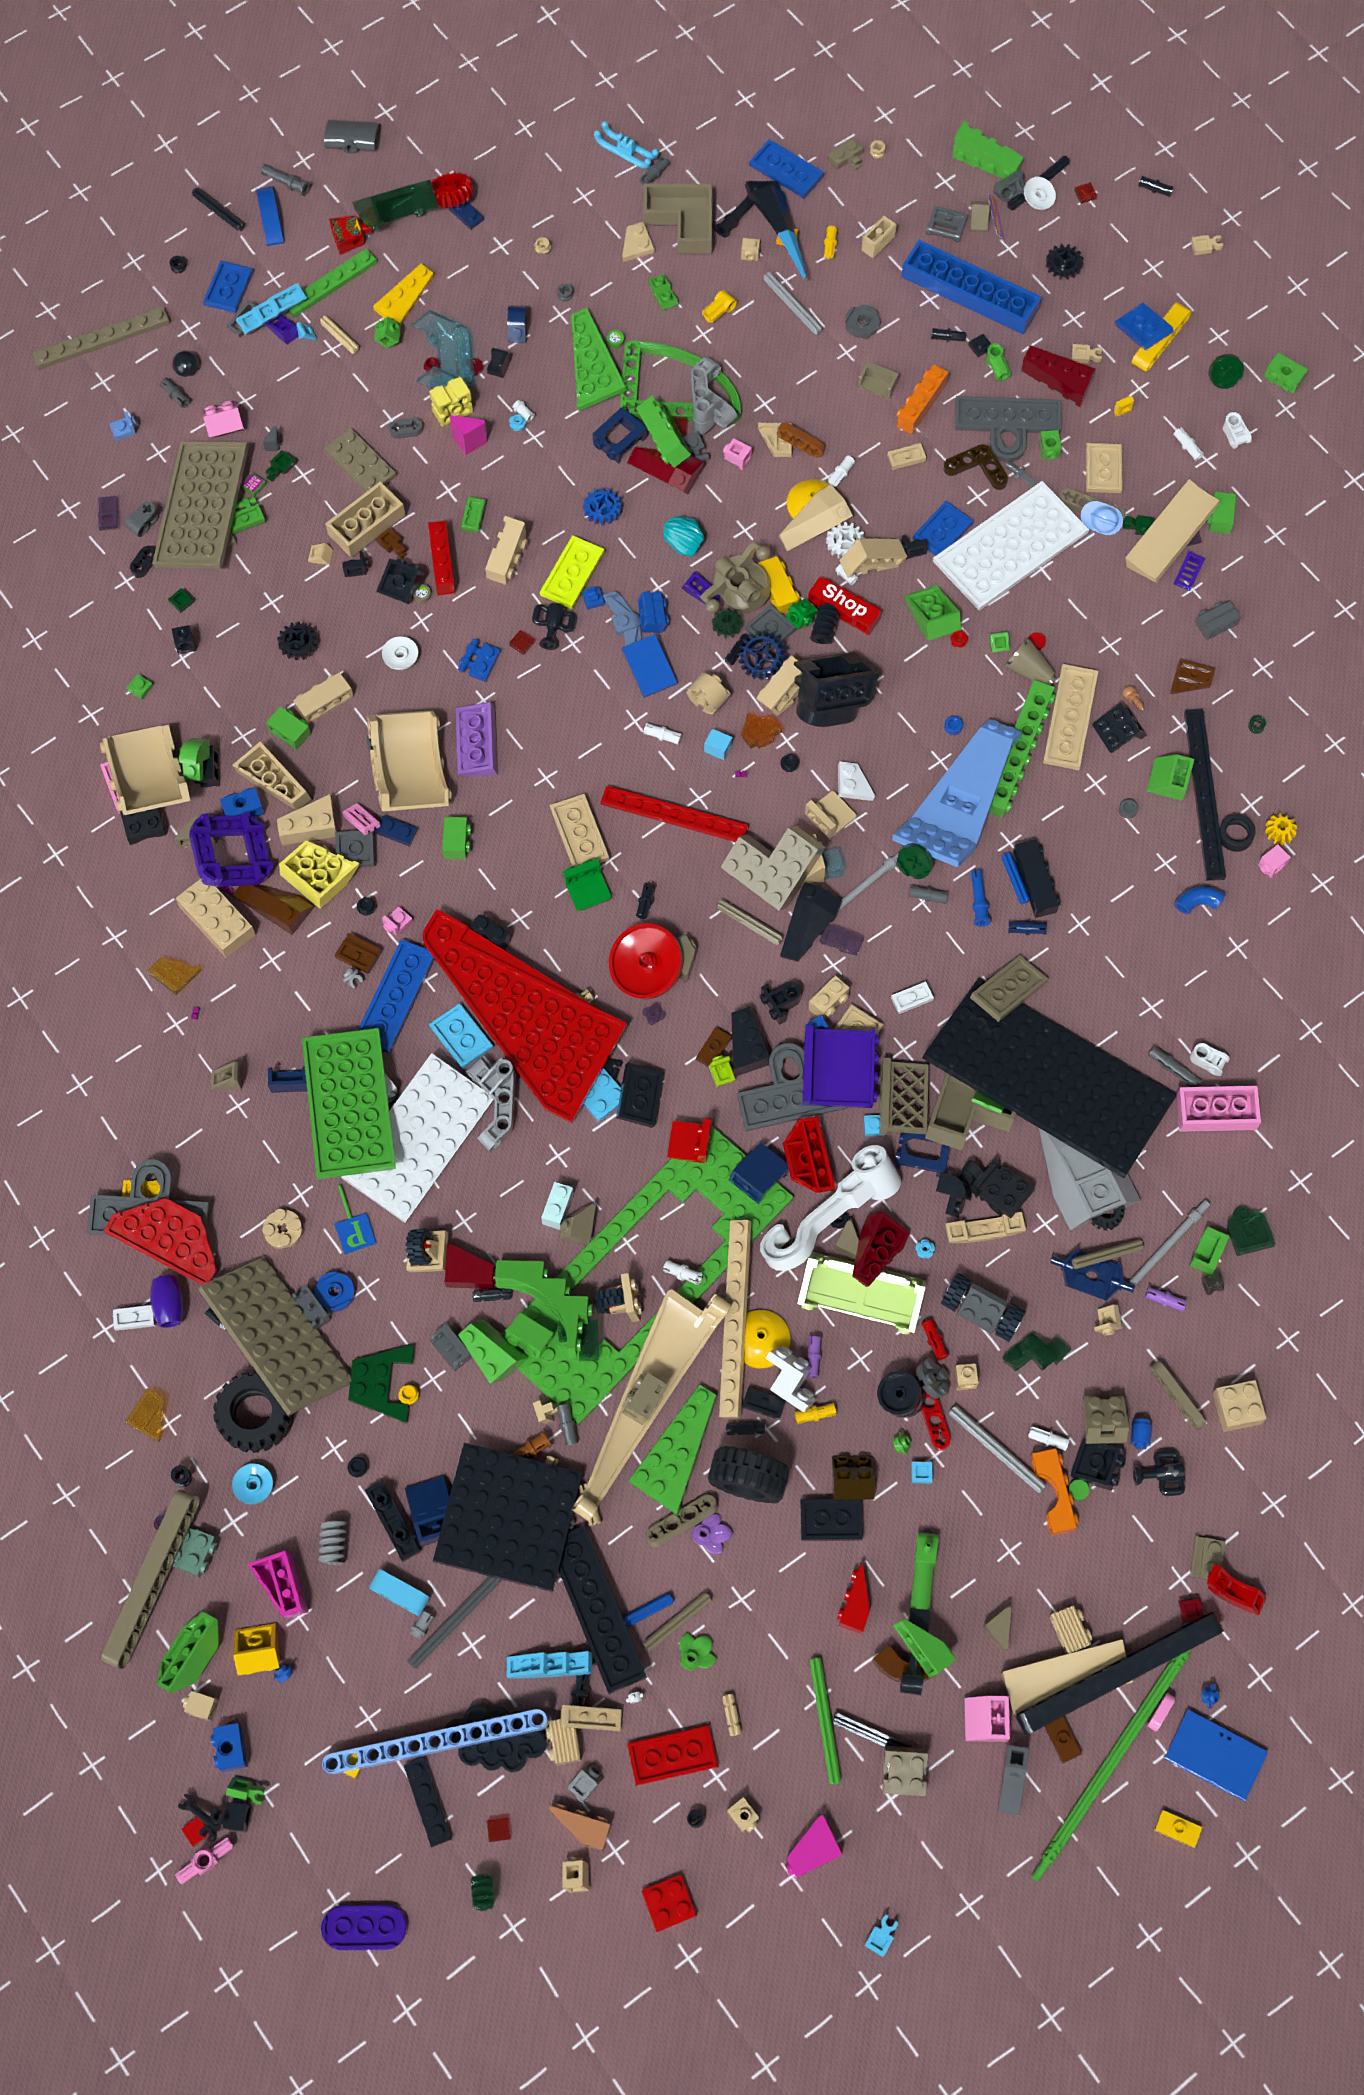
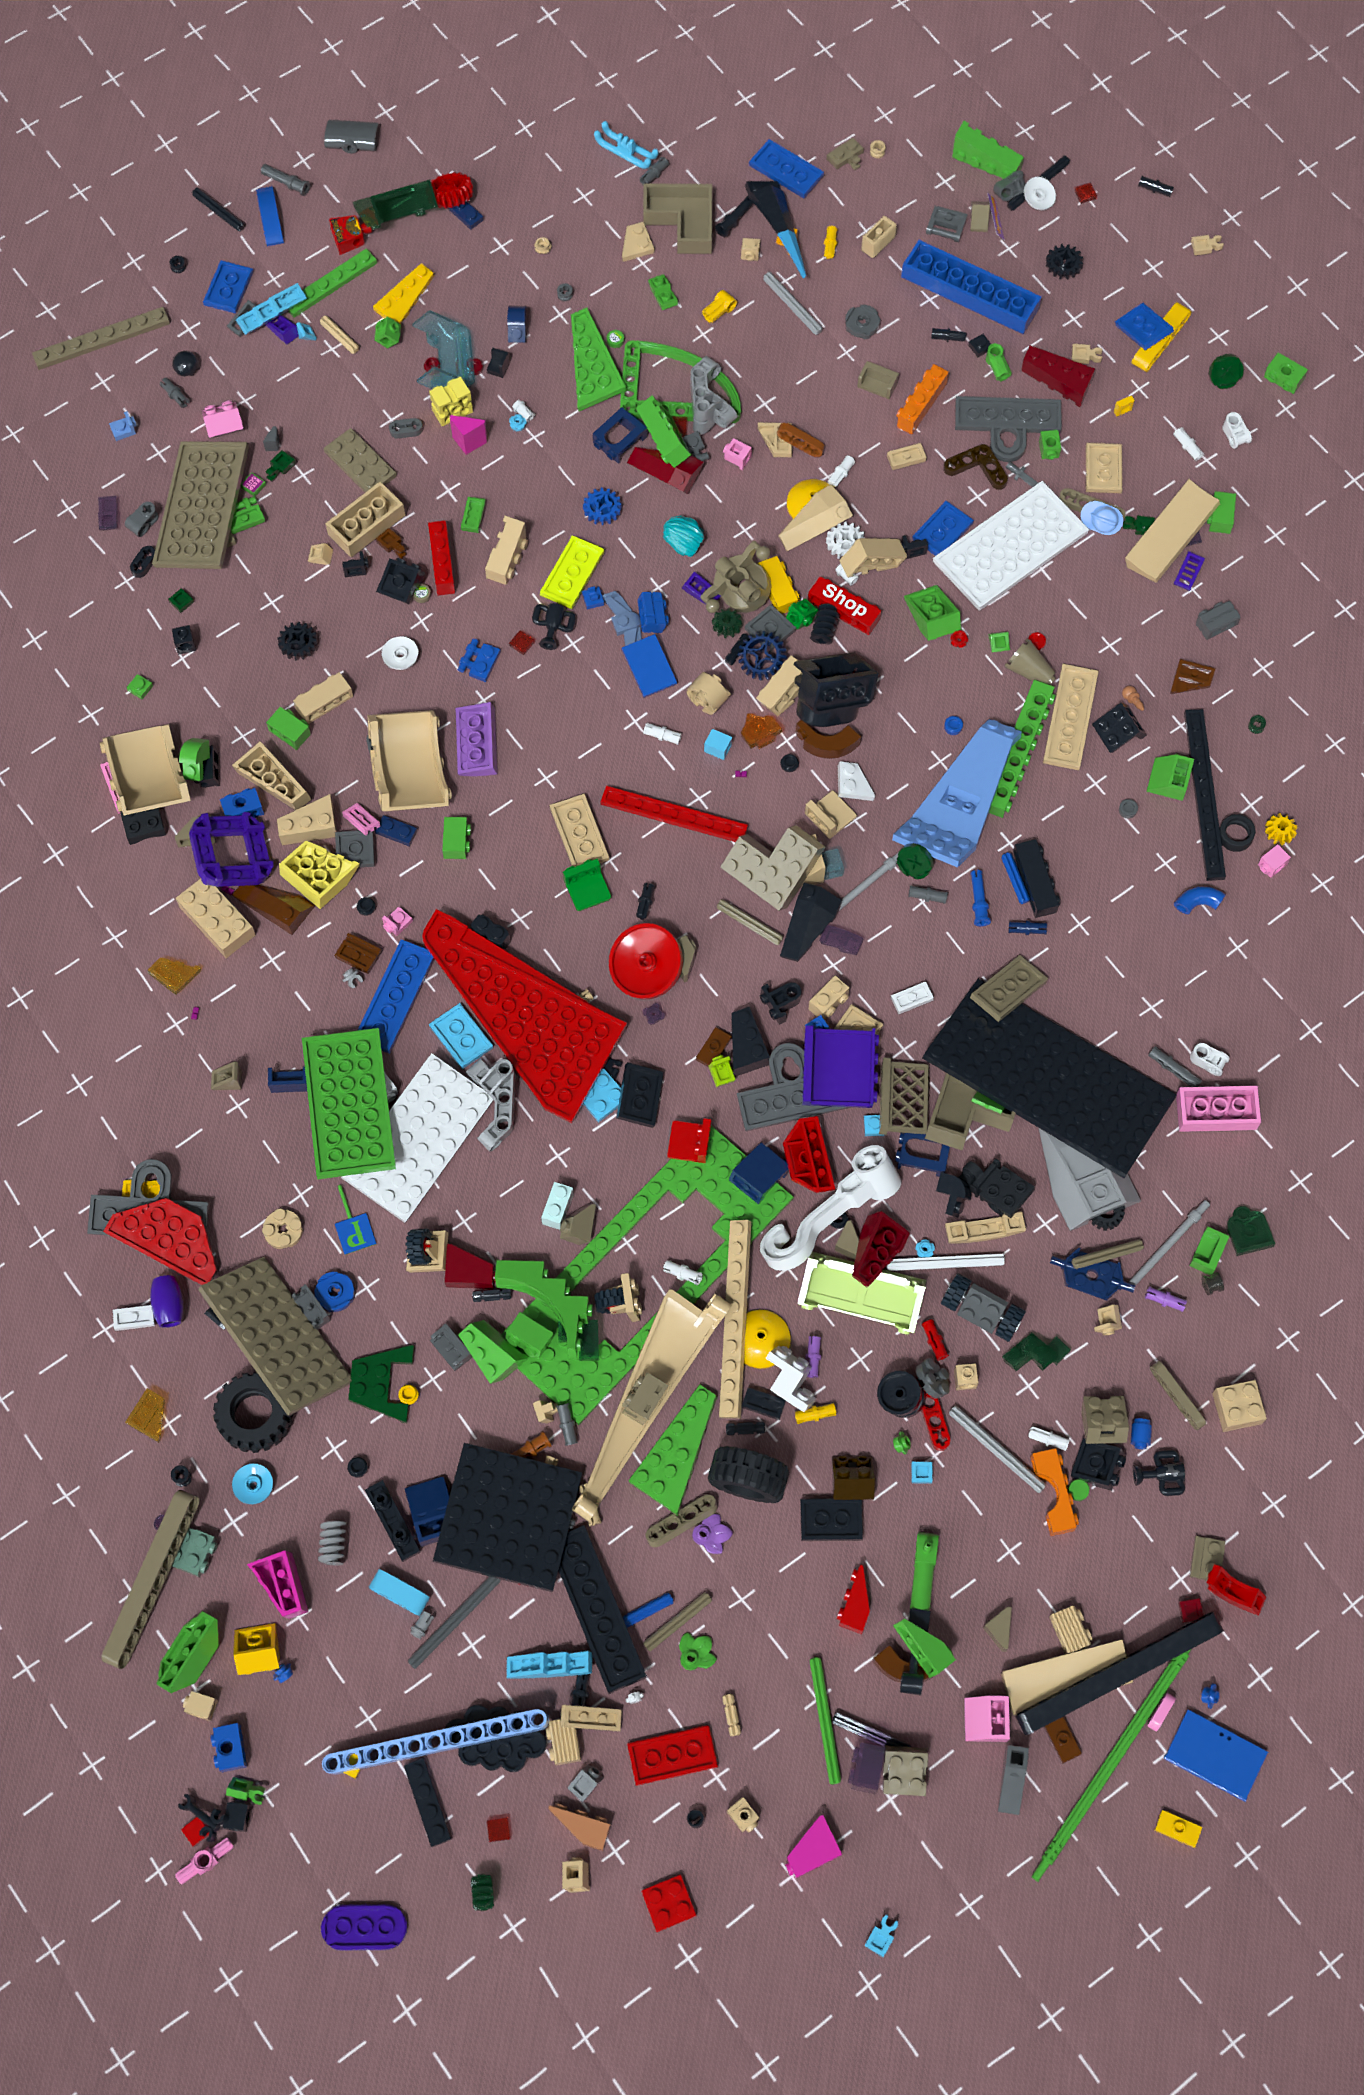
none -> reddish brown arch [795,720,861,759]
none -> clear purple brick [848,1742,885,1794]
none -> white axle [887,1254,1005,1271]

